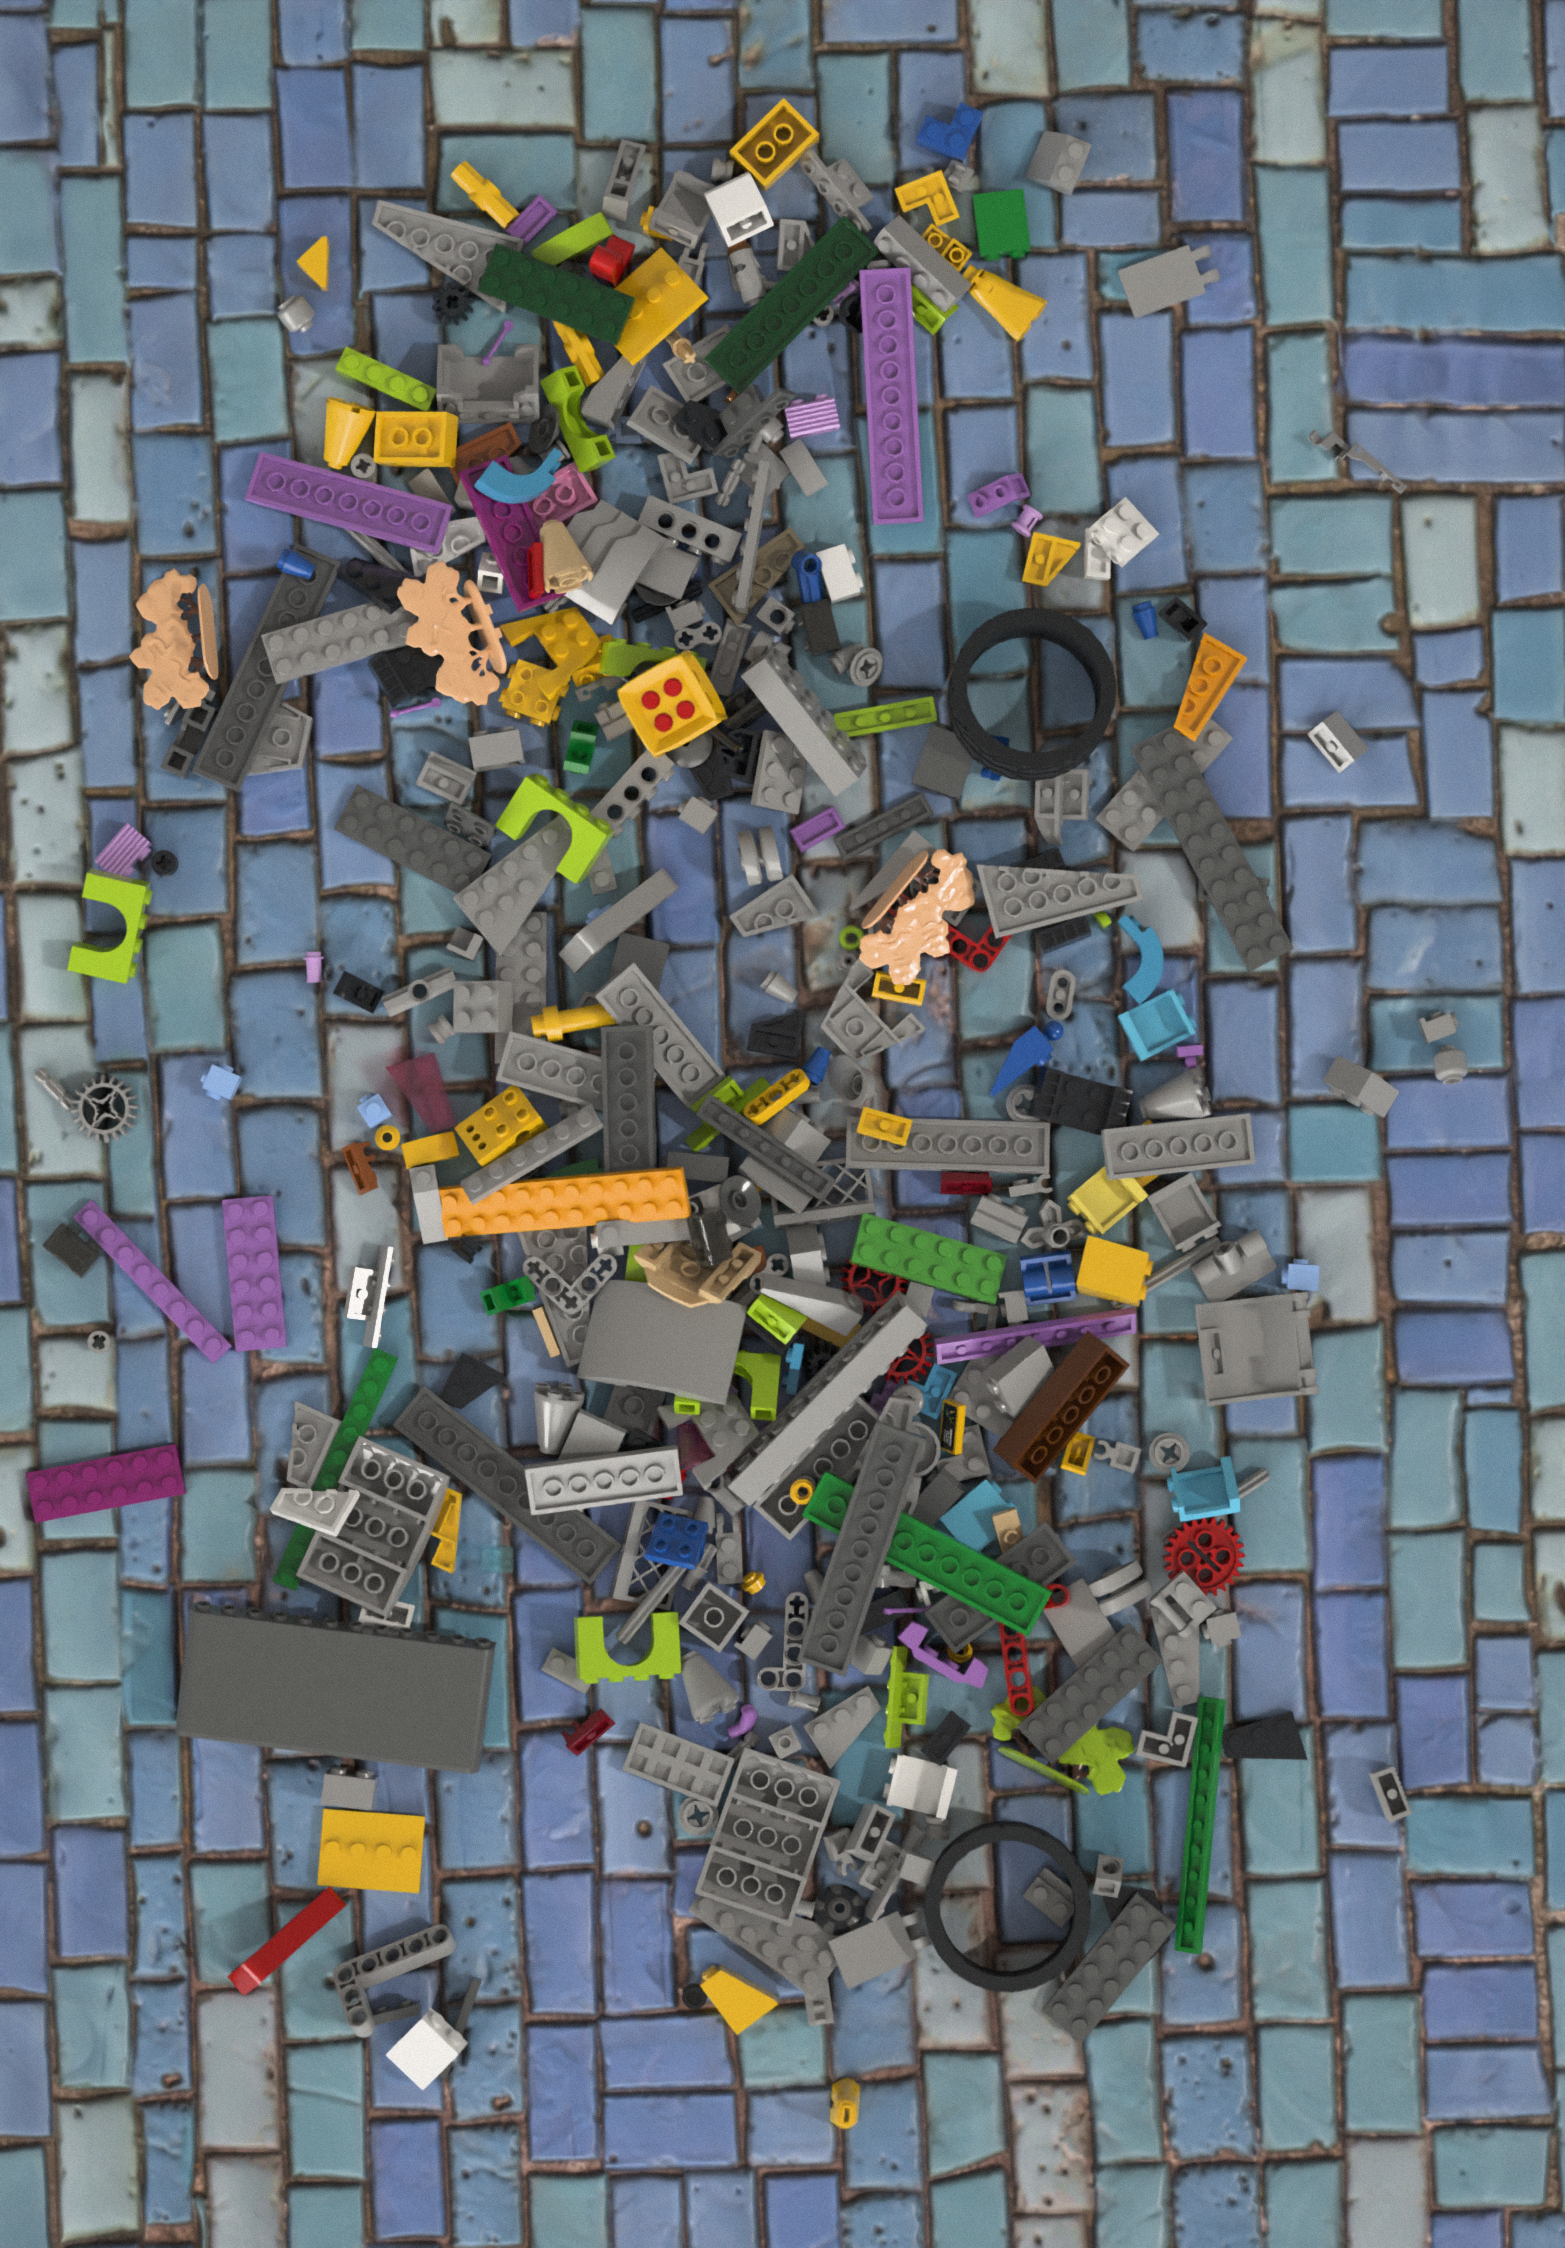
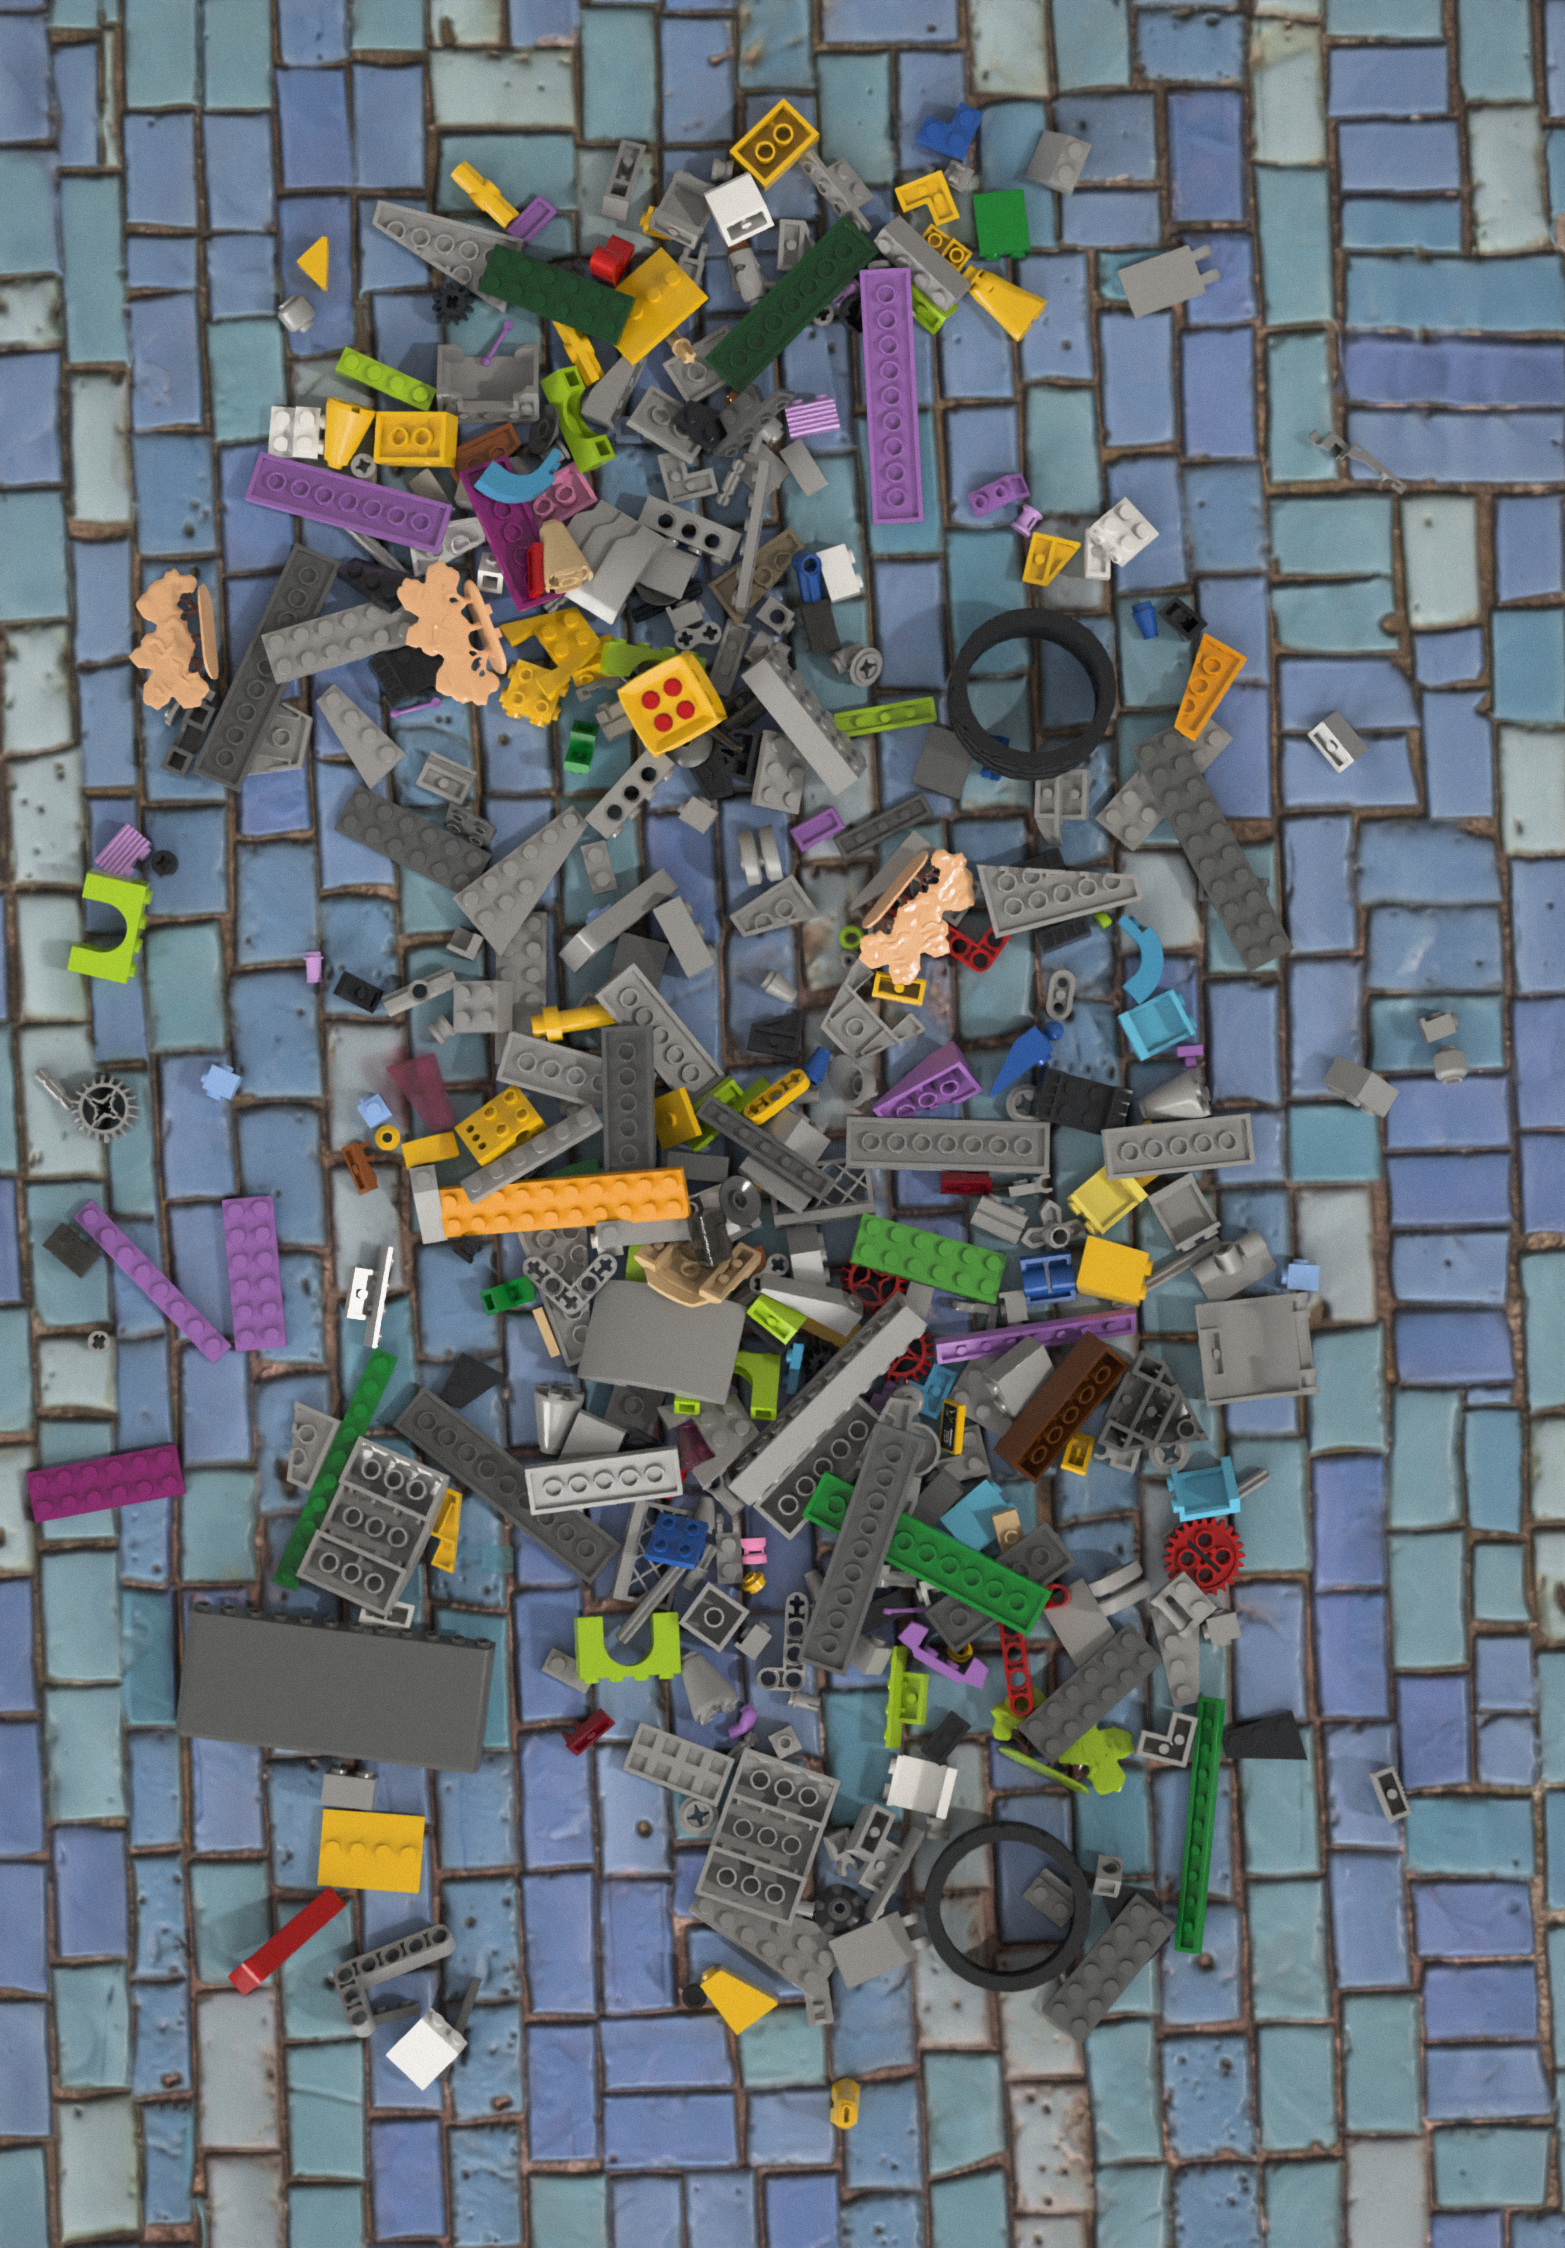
white wing [270,1488,360,1537] -> none
blue cone [276,548,316,579] -> none
light grey brick [469,726,526,772] -> none
lime arch [495,773,615,884] -> none
lime slope [531,212,614,268] -> none
yellow plate [790,1479,815,1505] -> none
light grey wing [803,1685,881,1769] -> none
yellow plate [857,1107,913,1146] -> none
light grey panel [894,1848,936,1886] -> none
none -> white plate [268,406,326,461]
none -> light grey wing [316,683,406,791]
none -> light grey brick [653,896,717,980]
none -> yellow plate [655,1087,702,1150]
none -> bright pink wheel [741,1537,767,1565]
none -> medium lavender wedge [871,1041,983,1118]
none -> dark grey wedge [1097,1350,1209,1453]

